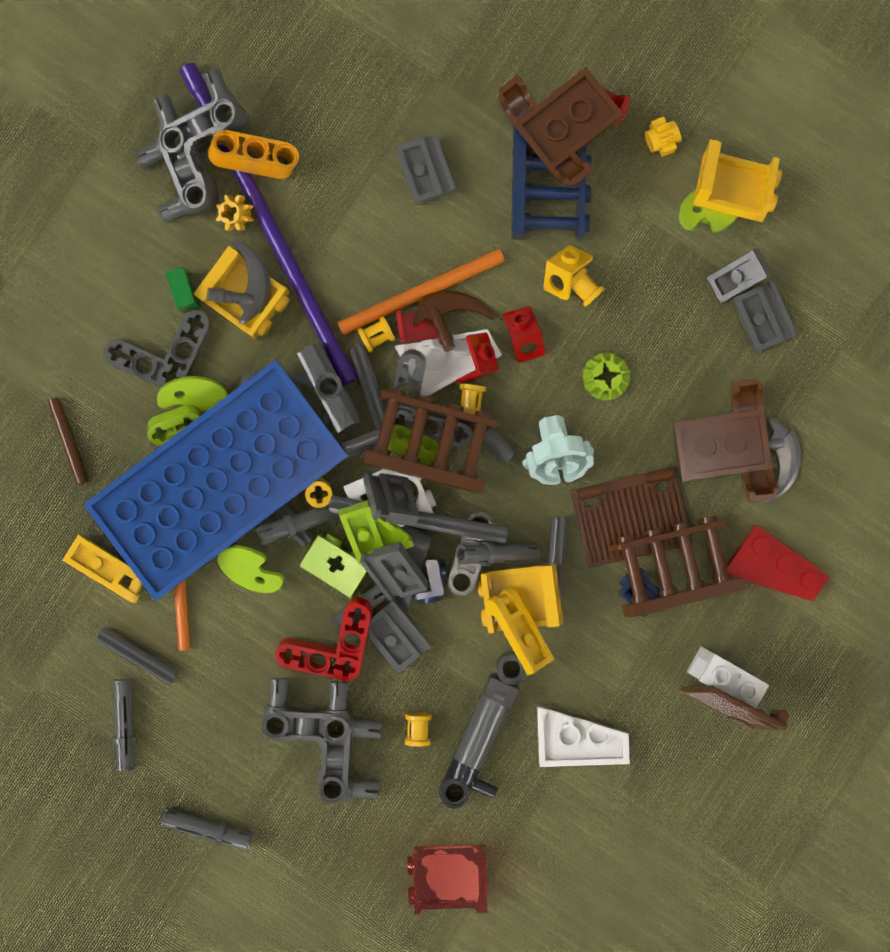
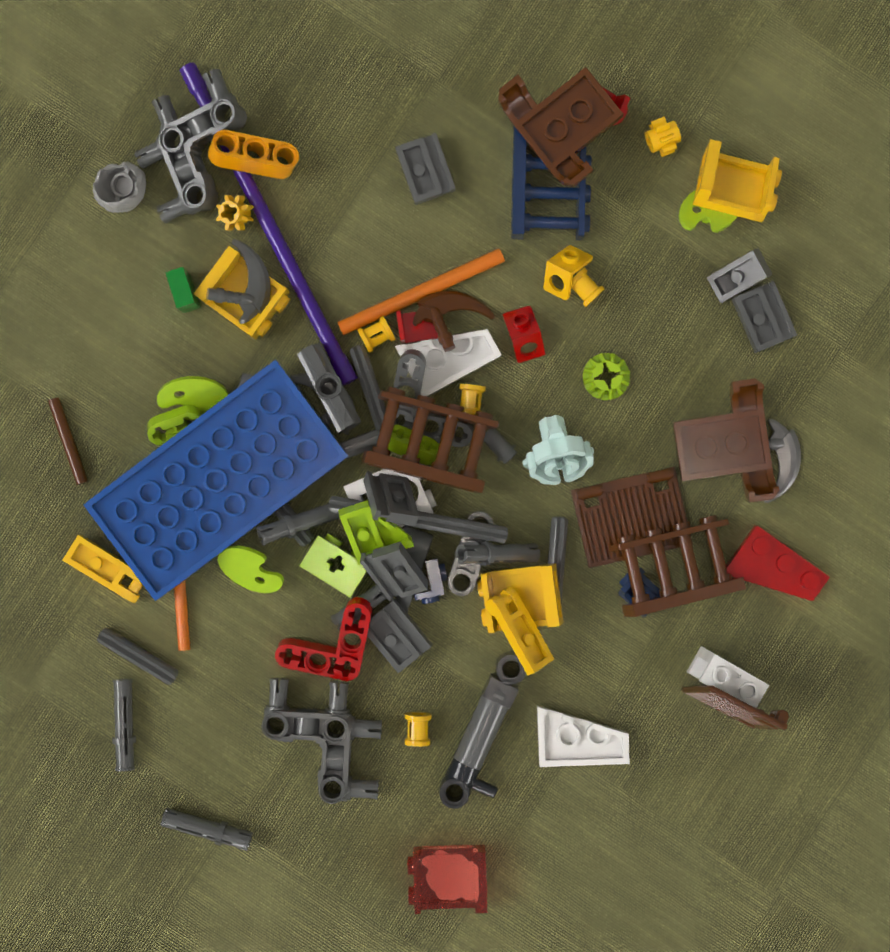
dark grey beam [103,310,212,387] -> none
yellow bush [305,477,332,508] -> none
red bracket [456,332,499,384] -> none
none -> light grey hair [93,161,146,213]

